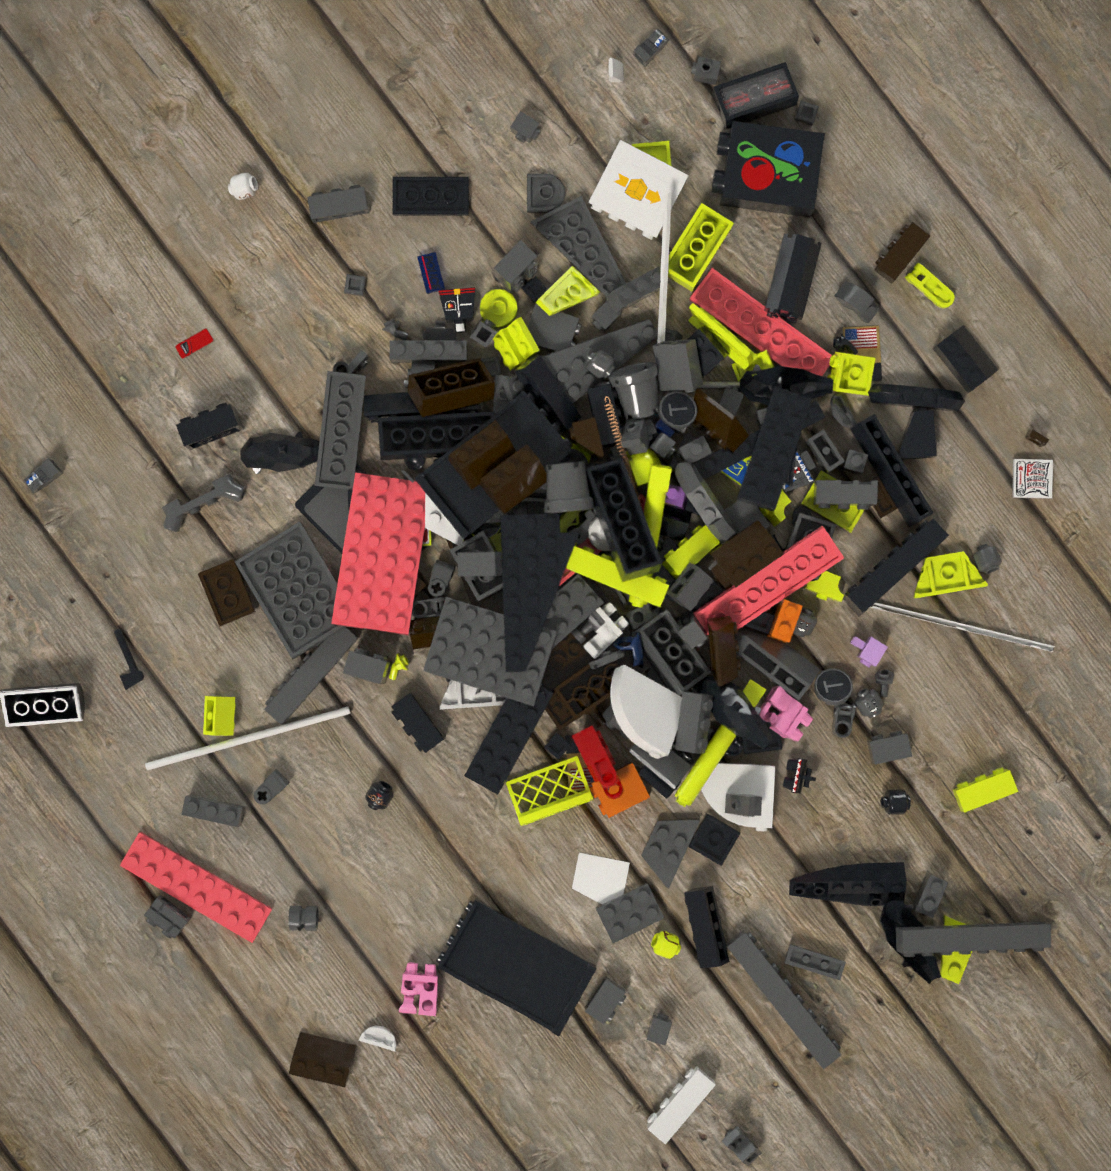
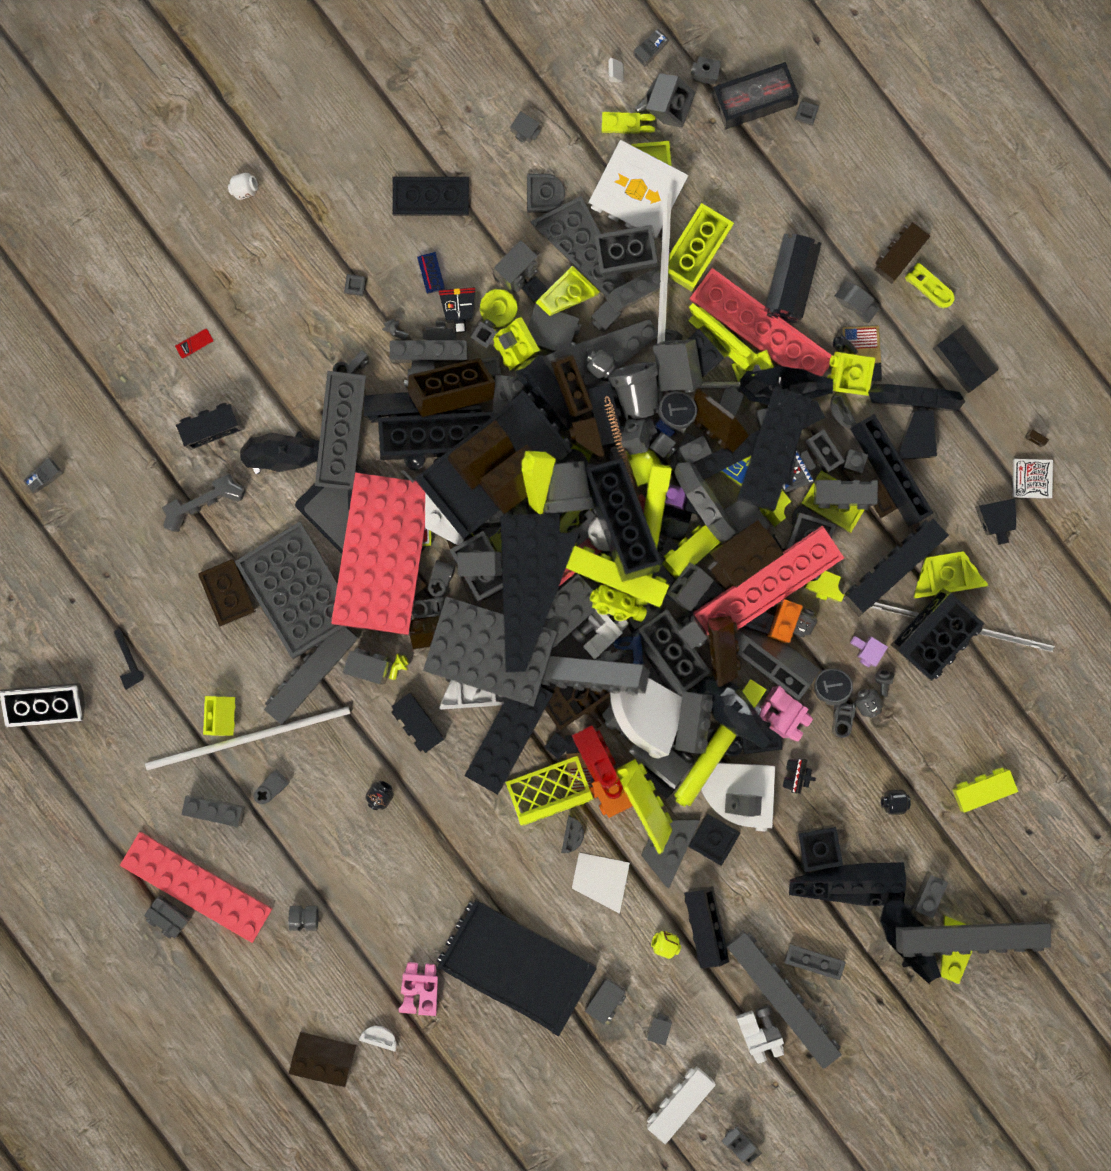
dark grey brick [307,185,369,223] -> none
dark grey plate [596,883,664,944] -> none
black brick [711,121,825,218] -> none
dark grey piece [867,730,912,765] -> none
dark grey head [973,544,1002,574] -> none
none -> dark grey piece [498,331,518,350]
none -> neon yellow slope [522,451,555,514]
none -> dark grey brick [541,656,650,695]
none -> dark brown brick [550,354,593,417]
none -> dark grey plate [561,815,584,853]
none -> neon yellow brick [590,585,647,622]
none -> dark grey brick [594,225,659,276]
none -> neon yellow hinge [601,112,655,134]
none -> neon yellow piece [615,759,673,854]
none -> dark grey piece [635,73,696,128]
none -> white hips [736,1005,784,1064]
none -> black brick [796,825,843,872]
none -> black brick [890,588,985,681]
none -> black torso [975,498,1016,545]

